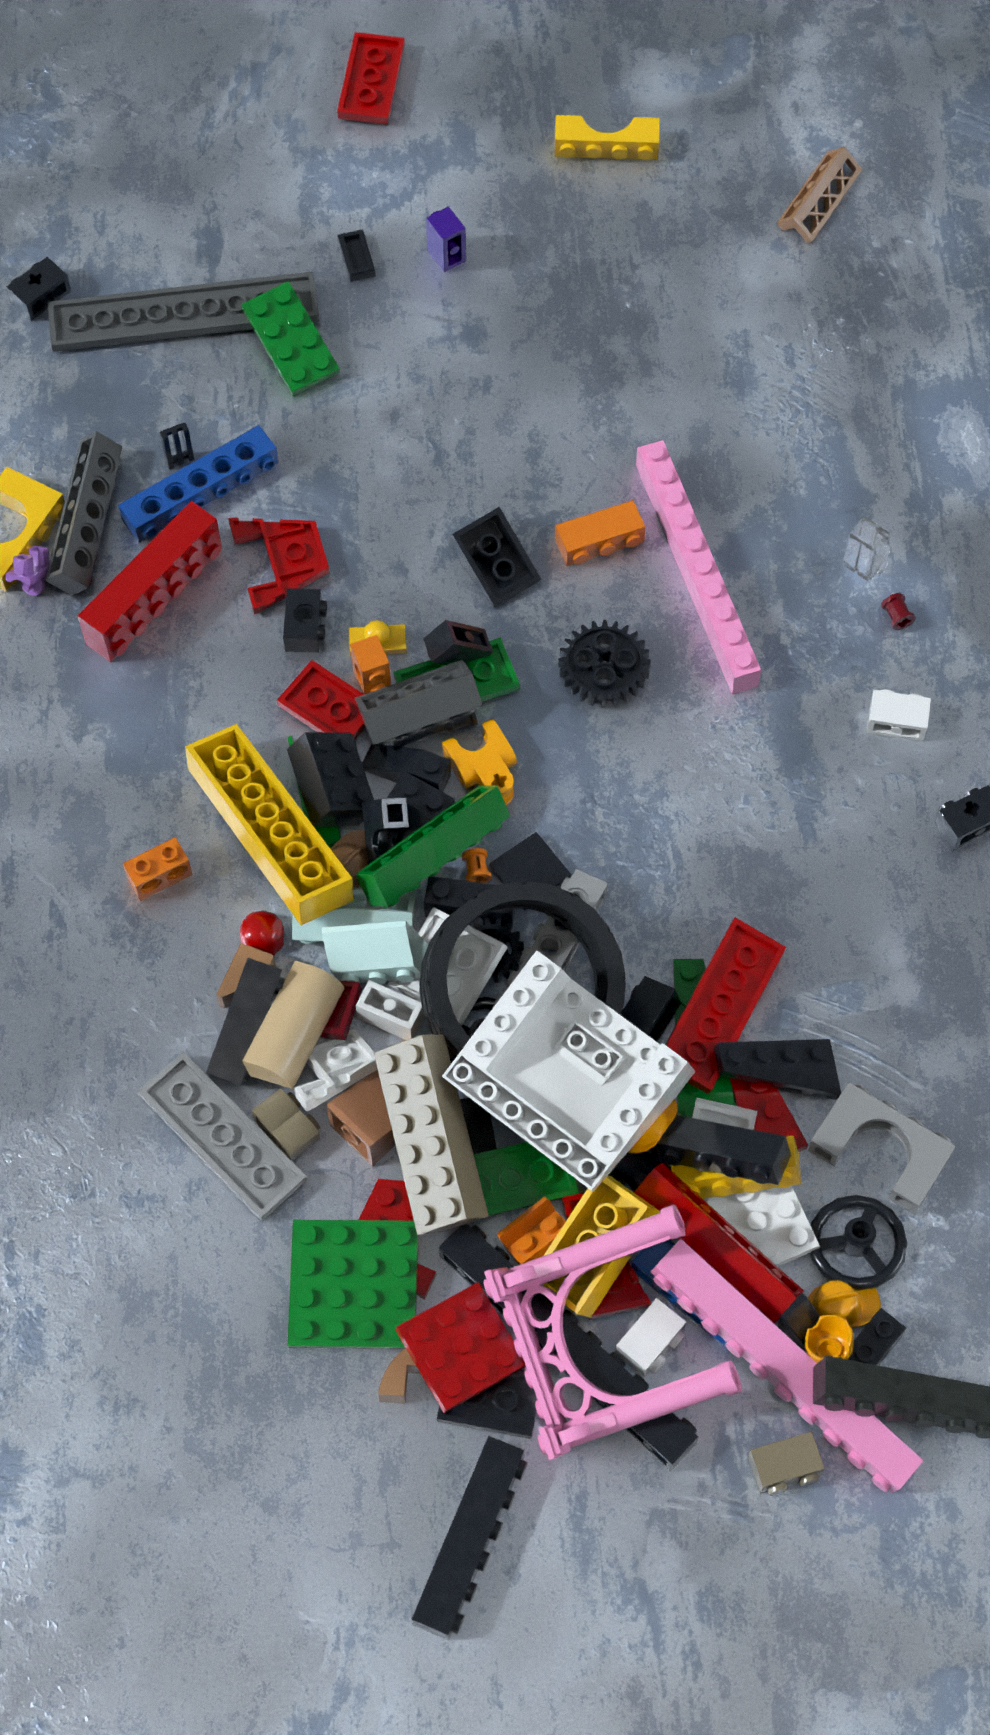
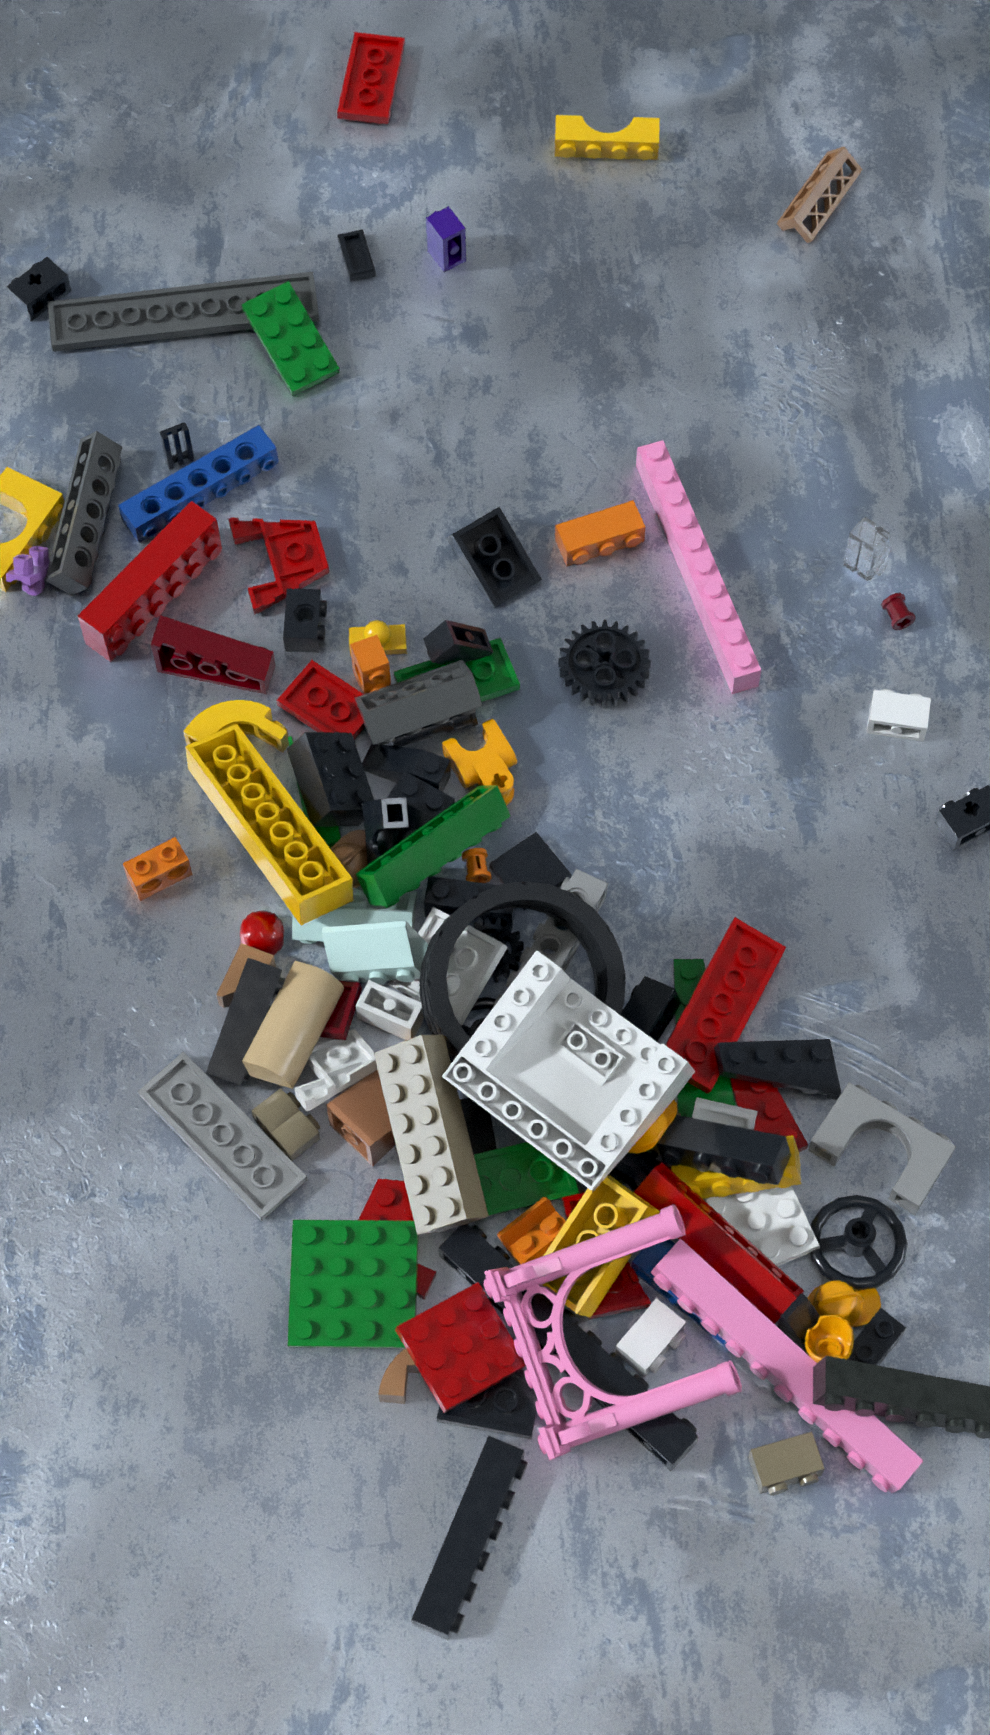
none -> dark red wedge [151,615,276,695]
none -> yellow arch [183,700,289,753]

